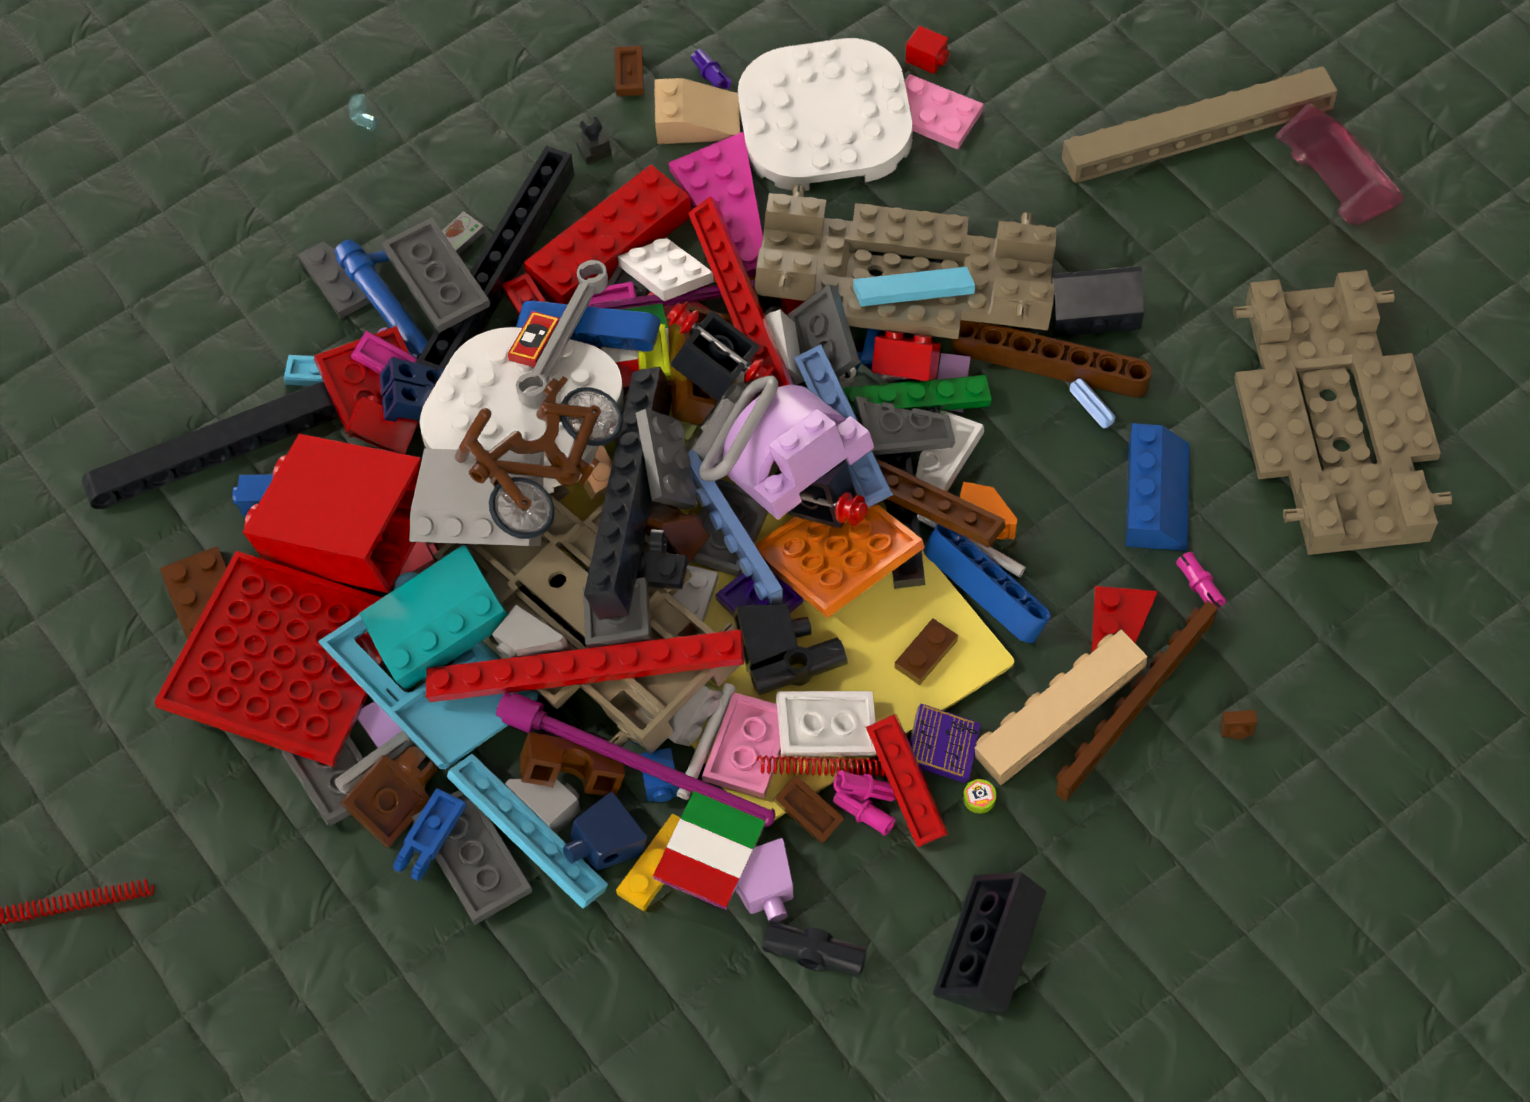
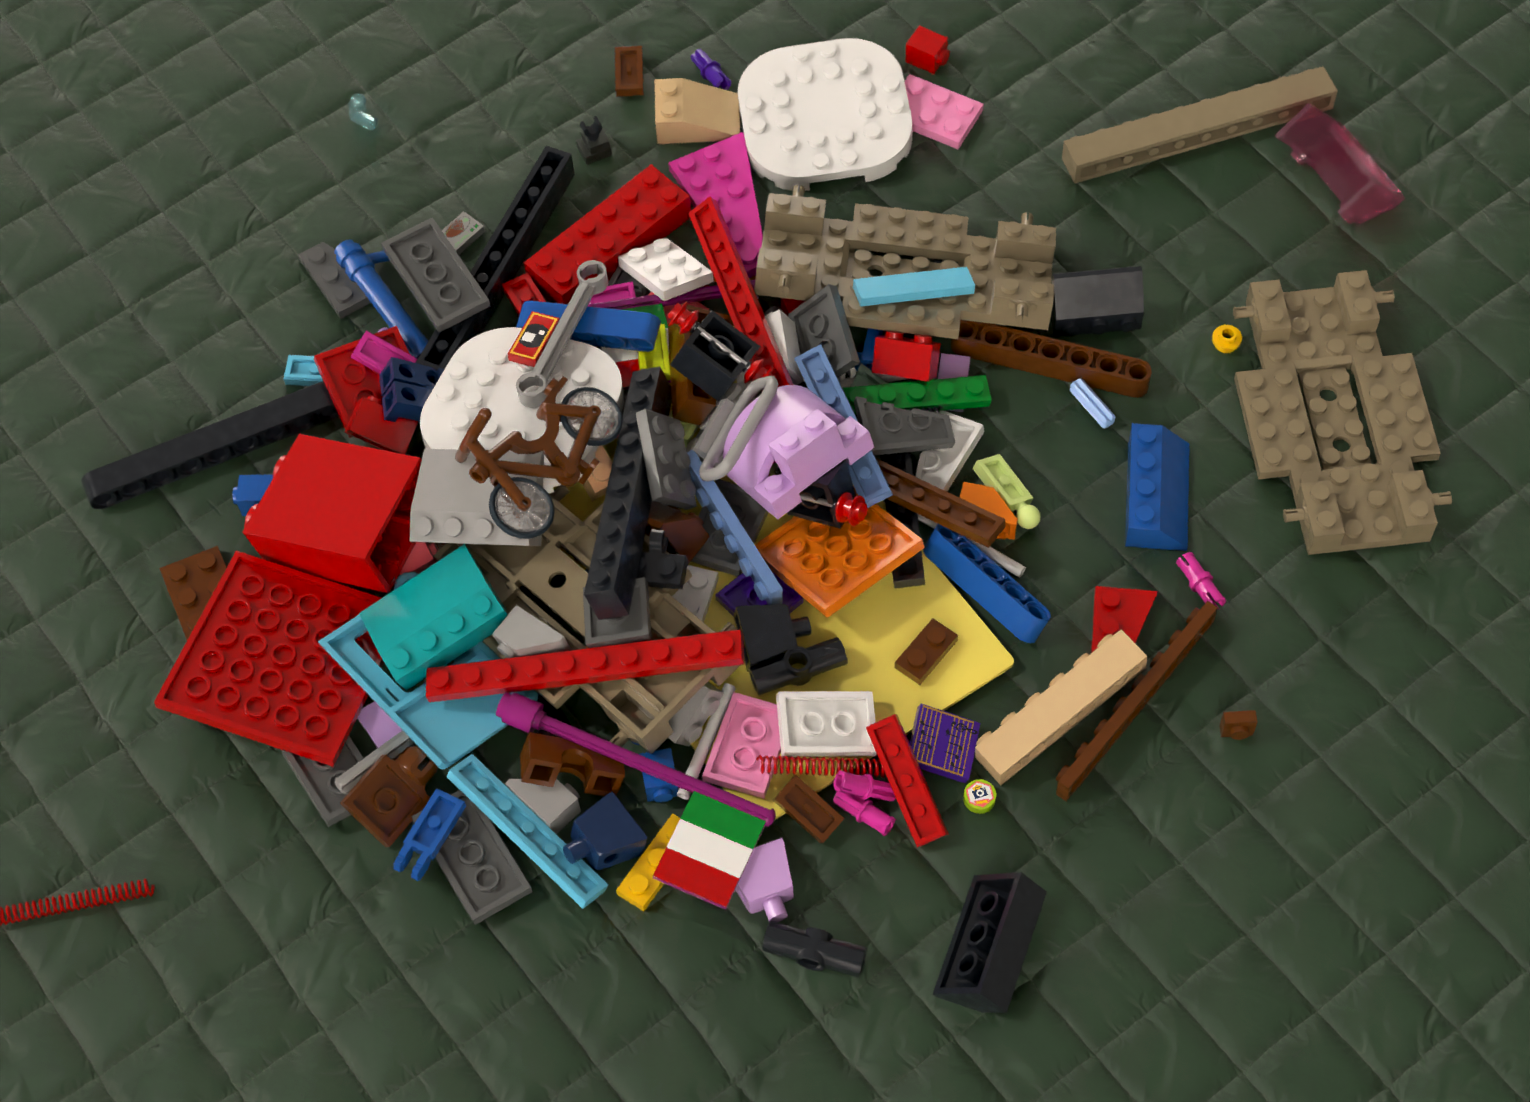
none -> yellowish green plate [972,454,1041,529]
none -> yellow plate [1212,325,1242,353]

